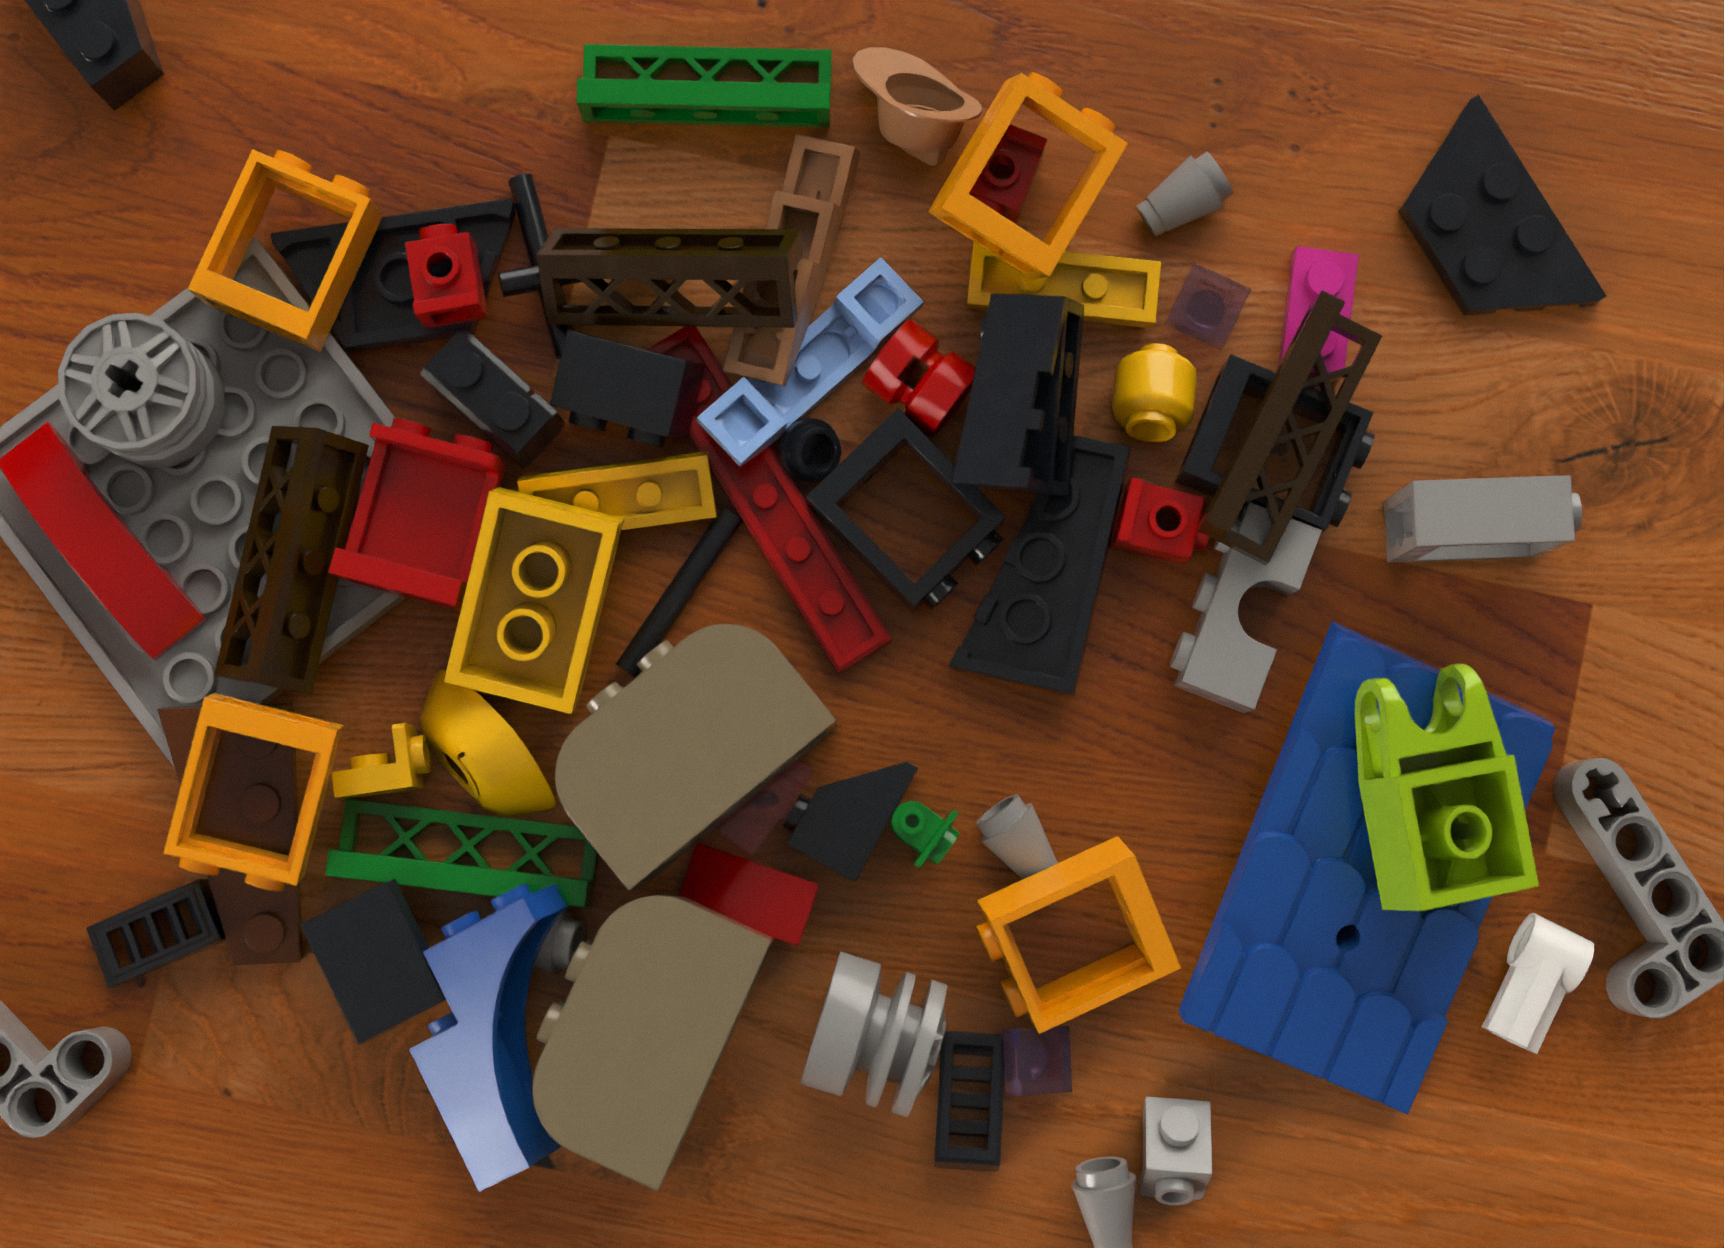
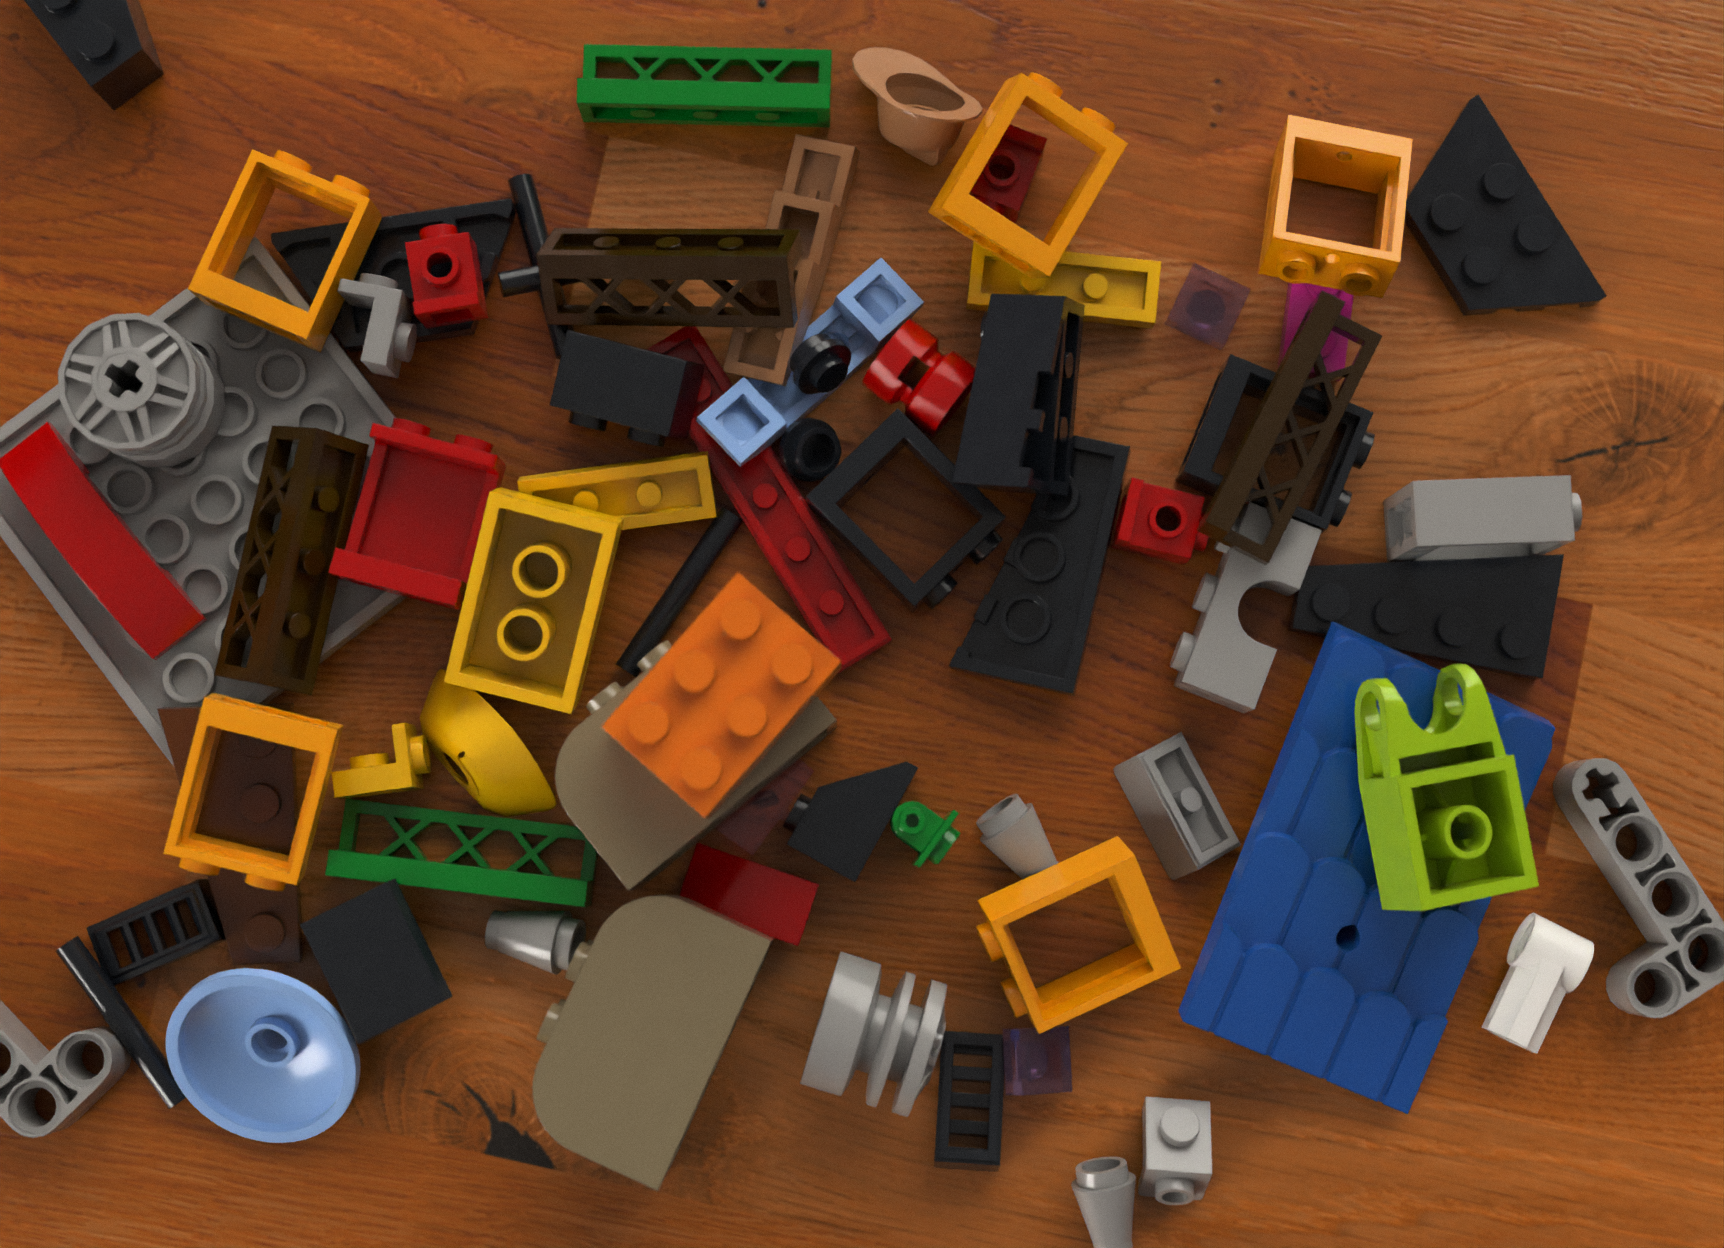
arch [409,883,567,1192] -> none
black brick [420,327,565,470] -> none
yellow head [1112,343,1197,442] -> none
light grey cone [1136,152,1234,237] -> none
none -> black bar [56,936,186,1109]
none -> light blue dish [165,968,360,1143]
none -> light grey bracket [337,273,417,378]
none -> orange brick [601,572,842,819]
none -> black plate [790,334,851,394]
none -> light grey slope [1113,732,1241,880]
none -> light orange window [1258,115,1413,298]
none -> black wing [1288,554,1564,680]

